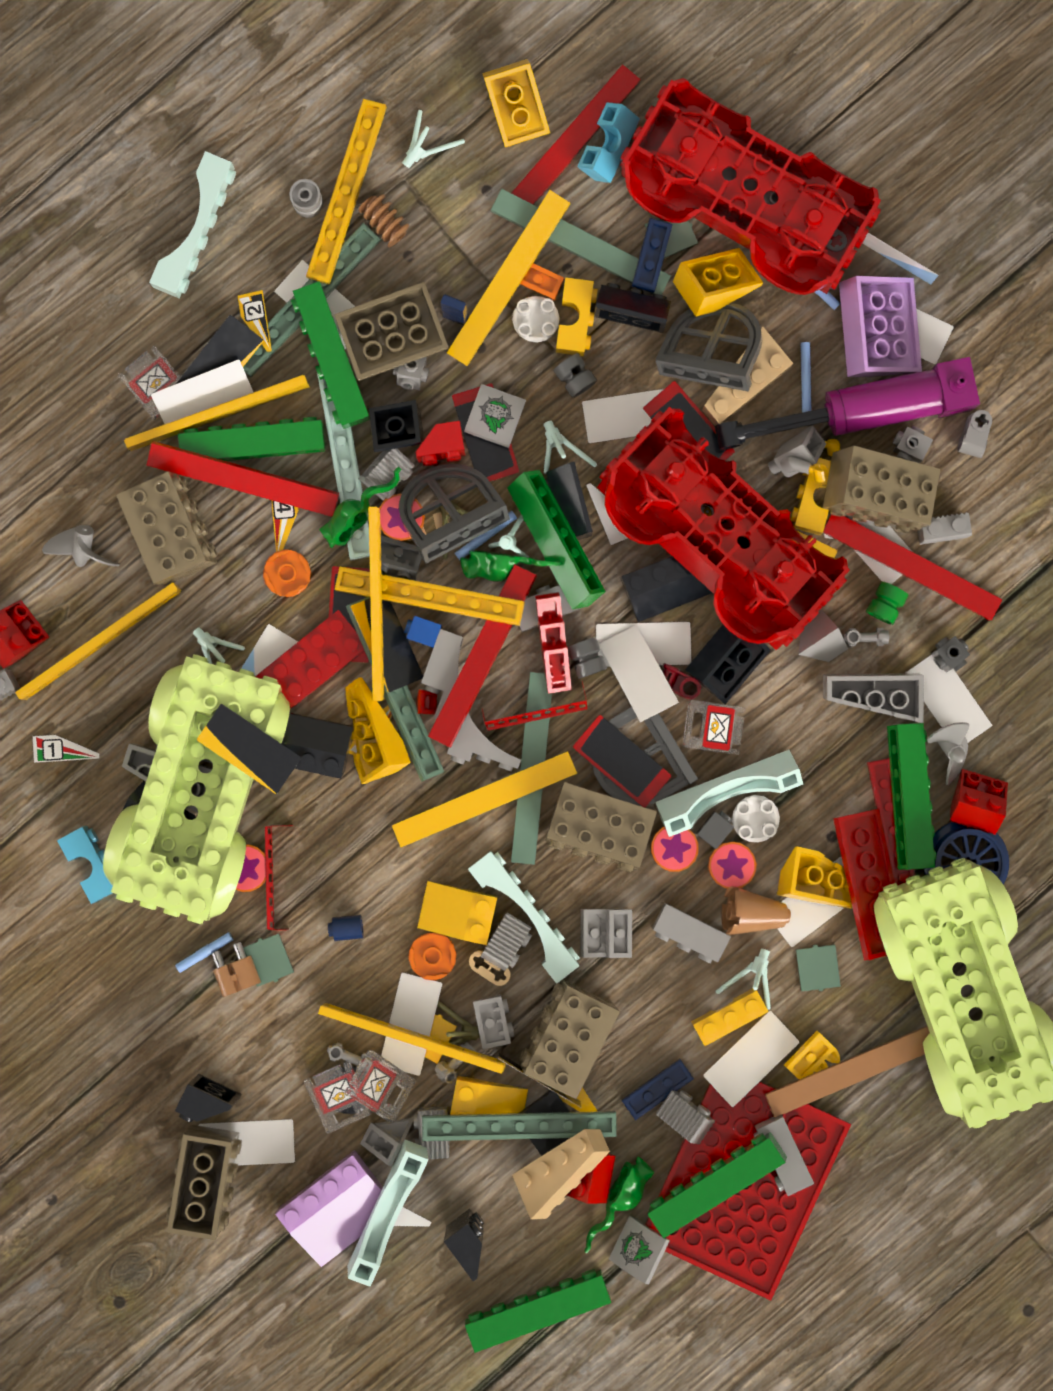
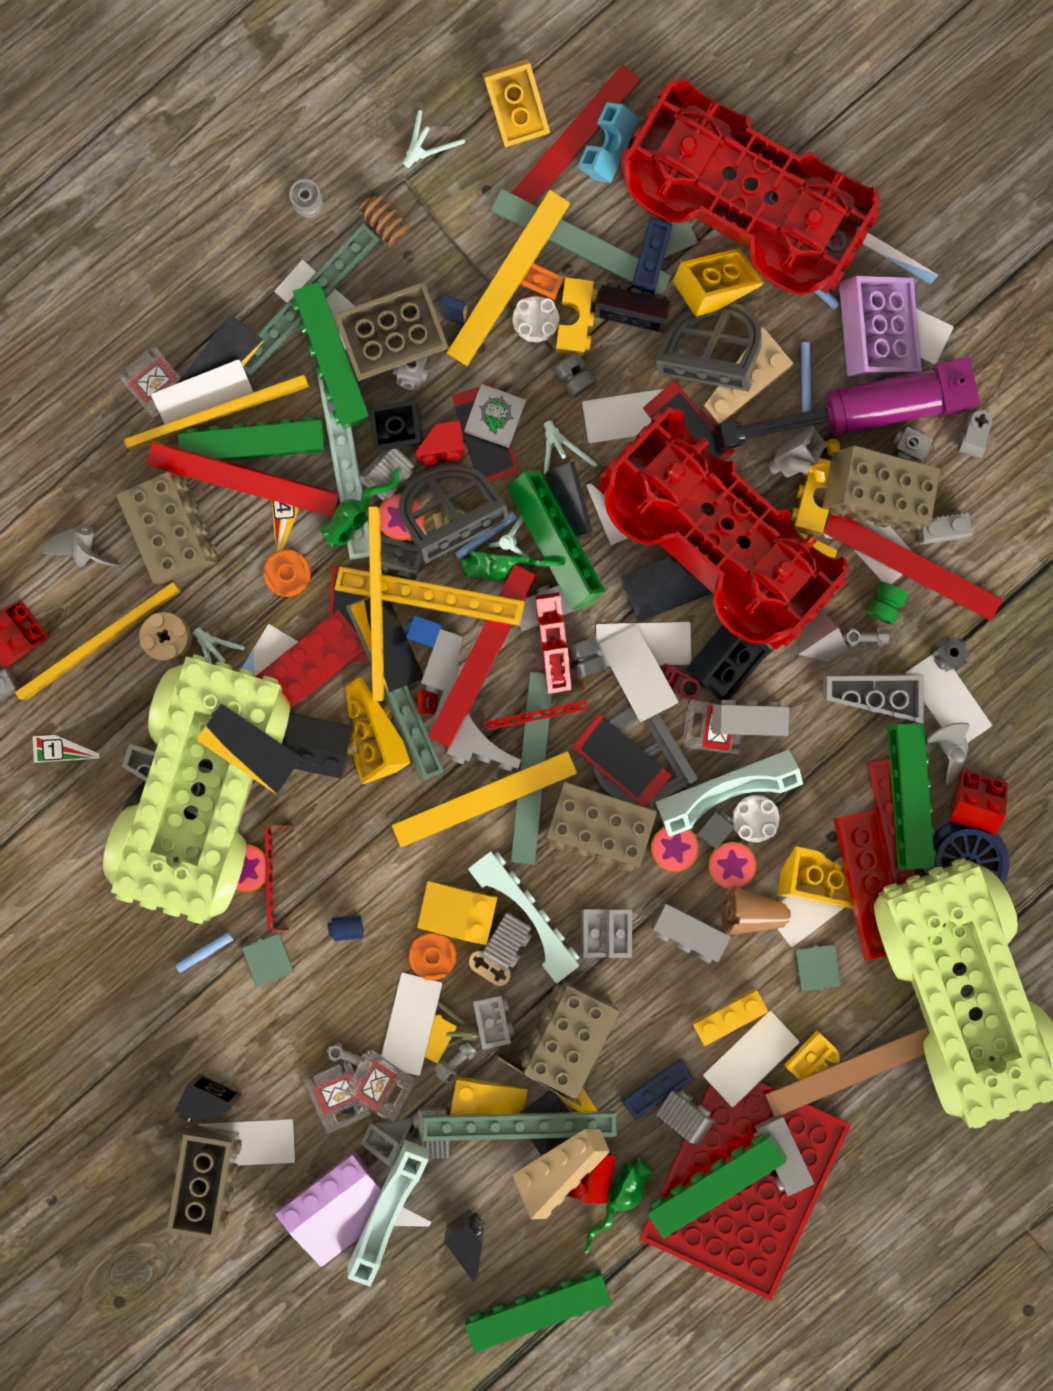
medium azure arch [57,826,113,904] -> none
light aqua arch [149,151,236,299] -> none
medium nougat piece [212,942,261,997] -> none
sticker [238,290,272,352] -> none
yellow tile [306,98,387,285] -> none
yellow tile [318,1003,506,1073] -> none
light grey slope [609,1215,670,1285] -> none
light aqua plant [716,949,771,1010] -> none
none -> tan brick [139,612,192,662]
none -> light grey brick [712,700,789,736]

